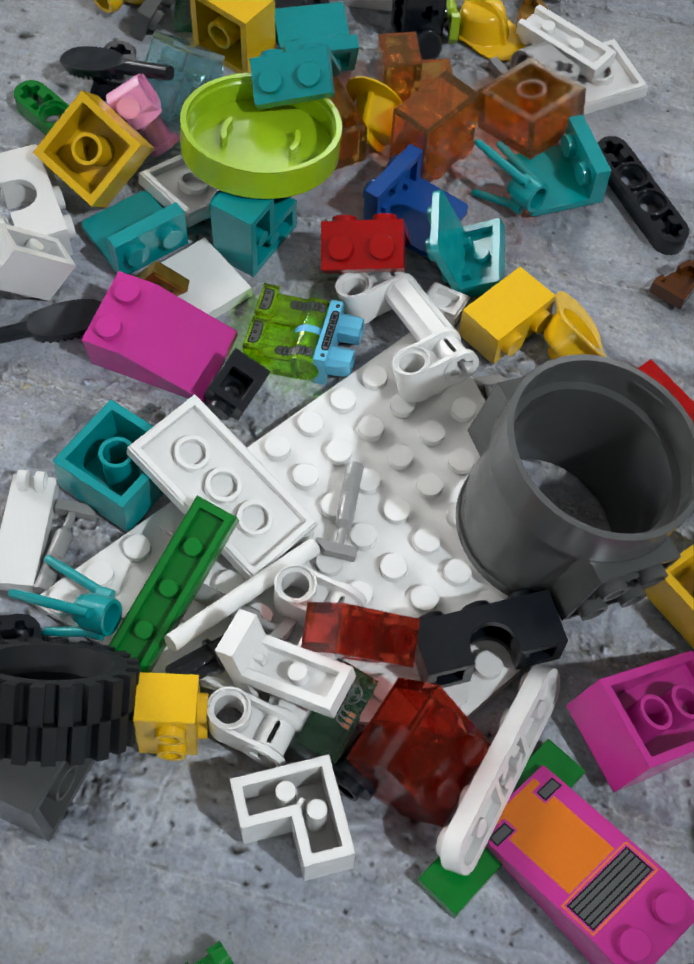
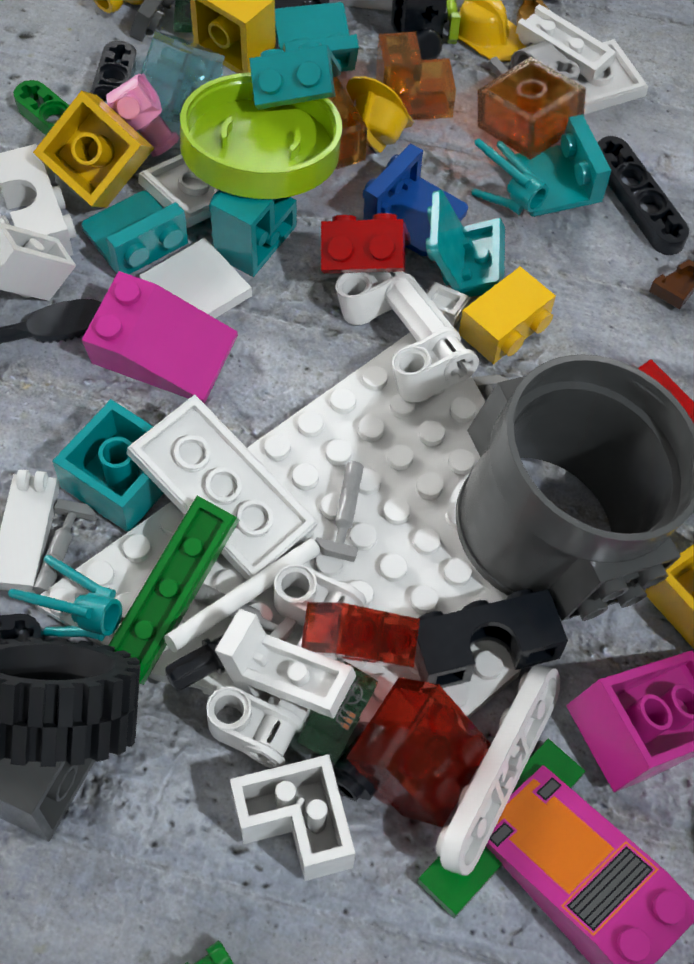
black piece [60,46,174,81] -> none
yellow brick [133,672,209,761] -> none
pearl gold tile [135,261,190,296] -> none
black brick [203,347,271,420] -> none
hips [242,283,364,385] -> none
clear orange brick [389,70,481,182] -> none
yellow piece [543,291,607,360] -> none

